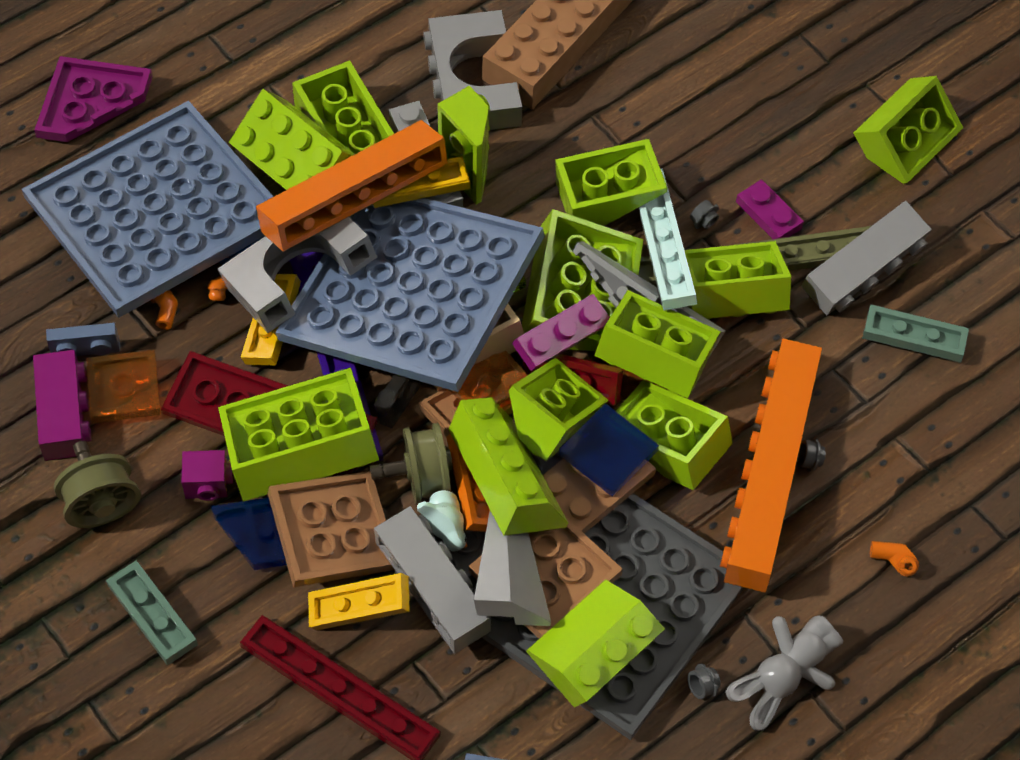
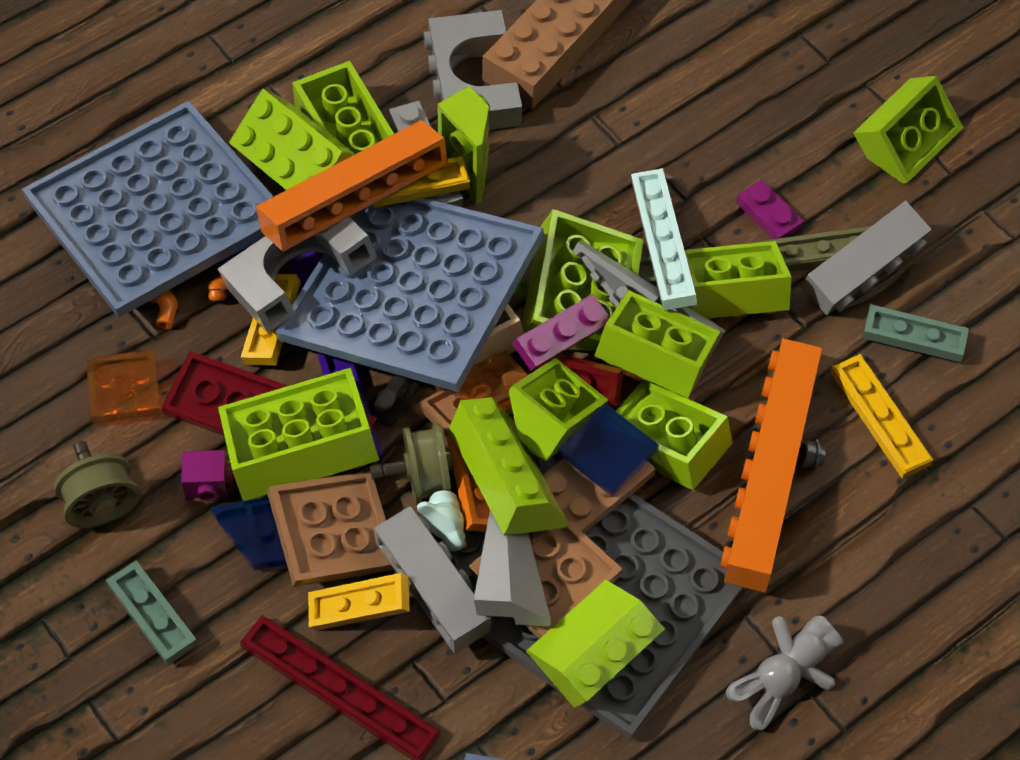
magenta brick [33,350,91,461] -> none
magenta plate [34,56,153,142] -> none
sand blue plate [46,323,120,356] -> none
lime slope [555,139,667,226] -> none
dark grey plate [687,664,721,699] -> none
dark grey plate [690,200,719,229] -> none
orange arm [870,541,919,577] -> none
none -> yellow tile [830,354,933,479]

